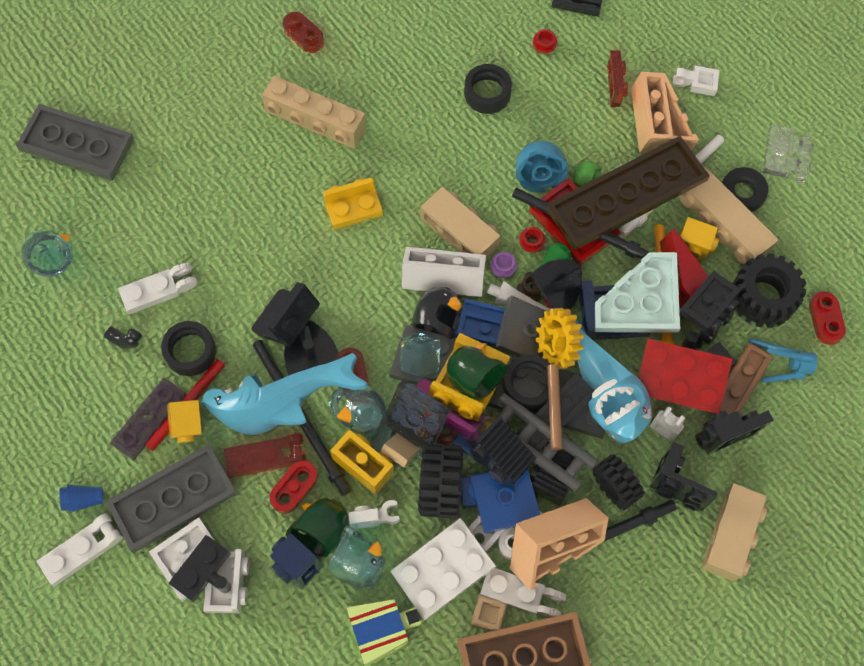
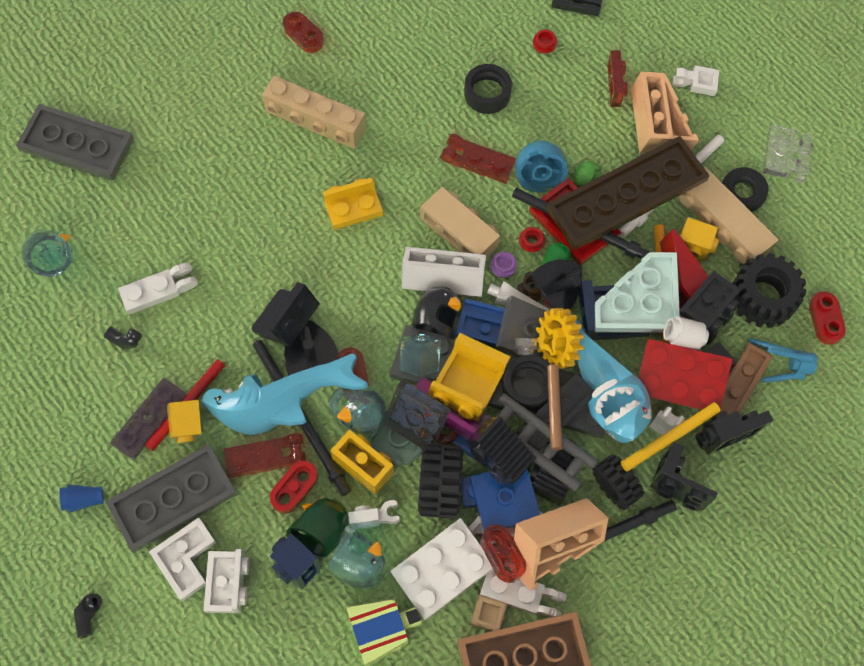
white plate [36,513,124,587] -> none
black tyre [161,321,217,376] -> none
black plate [168,535,232,603] -> none
tan tile [381,433,420,467] -> none
dark green piece [447,343,509,401] -> none
tan brick [701,483,768,582] -> none
none -> black arm [74,593,102,638]
none -> clear red plate [440,134,516,184]
none -> clear red plate [480,525,526,583]
none -> clear plate [512,338,540,355]
none -> yellow bar [621,402,721,472]
none -> white brick [663,317,709,350]

